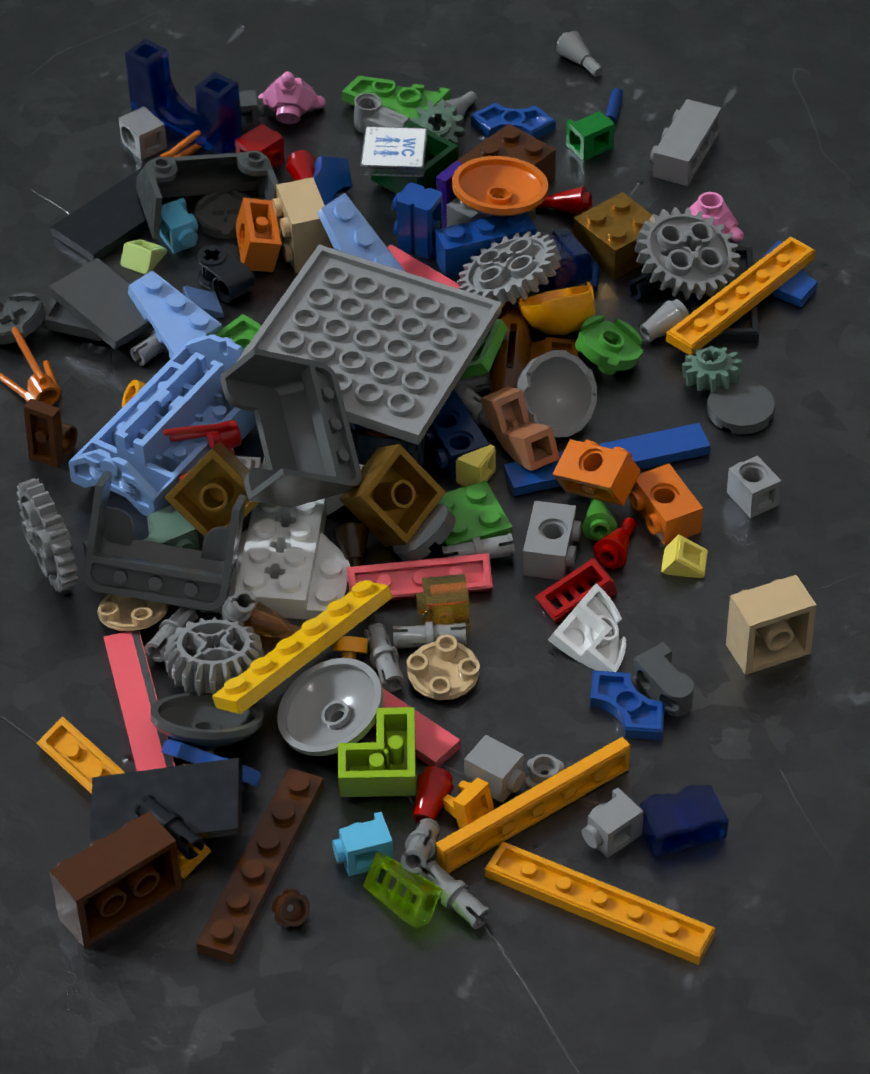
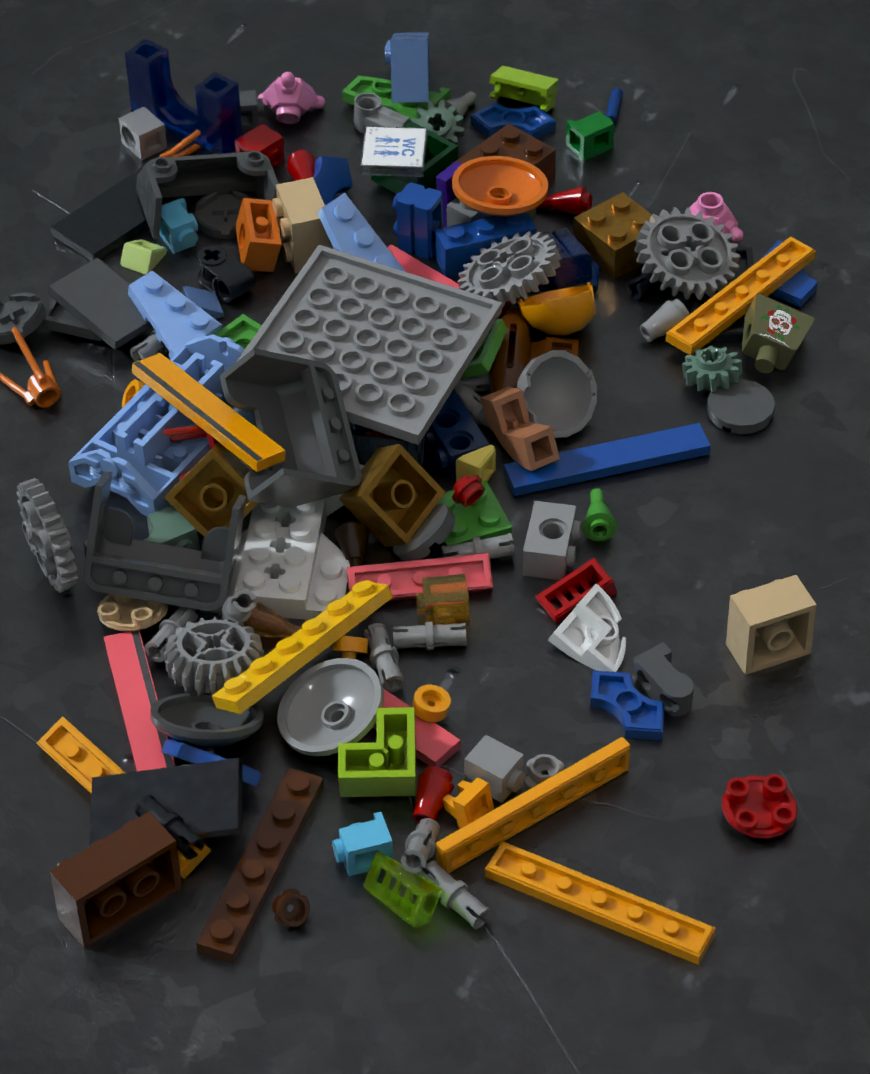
reddish brown plate [23,398,78,468] -> none
tan dish [407,635,480,700] -> none
orange brick [552,439,641,506] -> none
light grey cone [556,31,603,77] -> none
bright green plate [575,315,643,375] -> none
light grey brick [582,788,644,858] -> none
red cone [593,517,637,569] -> none
orange brick [629,463,703,546] -> none
clear blue brick [639,785,729,856] -> none
light grey brick [650,99,721,186] -> none
light yellow slope [661,534,708,579] -> none
light grey brick [727,455,782,518] -> none
none -> light orange tile [132,353,286,472]
none -> medium blue wedge [385,32,430,103]
none -> light orange tile [412,685,451,722]
none -> red plate [452,475,485,508]
none -> lime hinge [489,65,559,112]
none -> red dish [722,774,798,839]
none -> olive torso [742,293,815,373]

